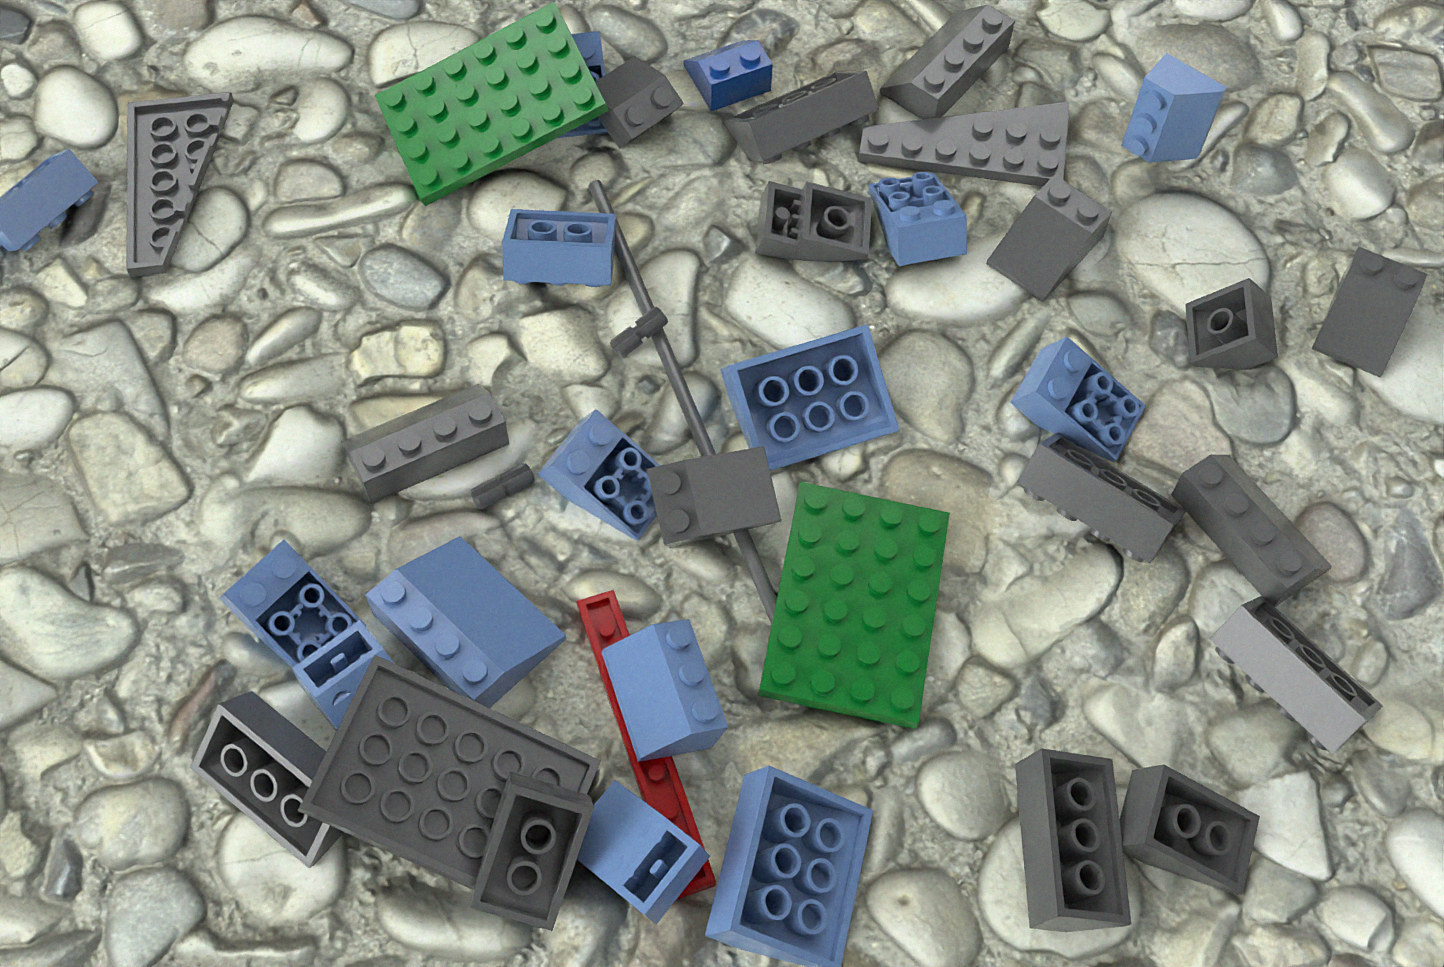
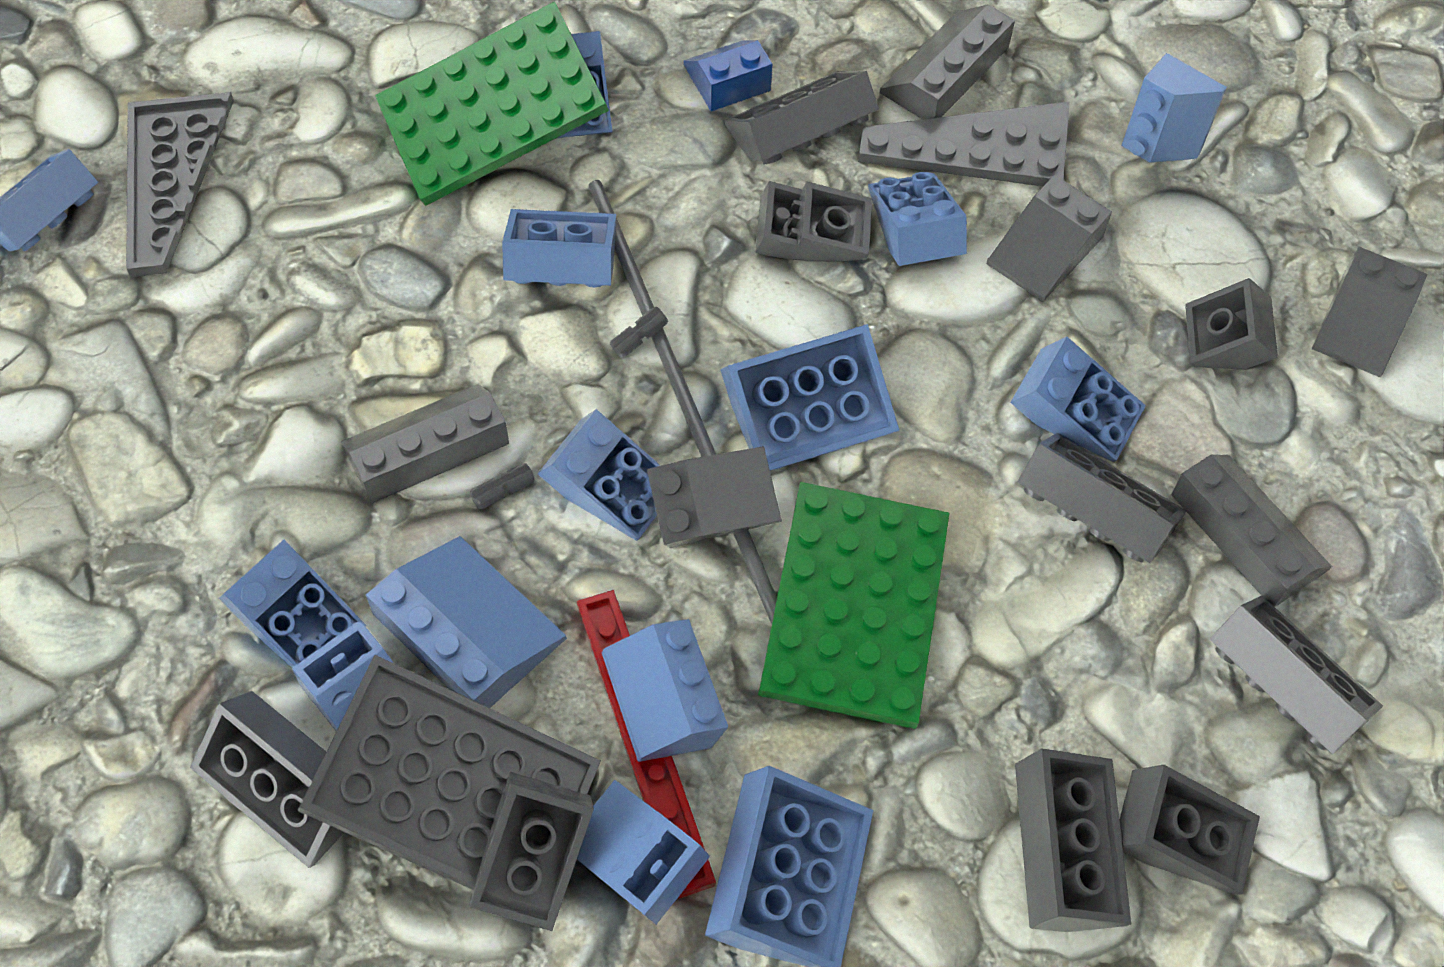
dark grey slope [595,56,684,149] -> none

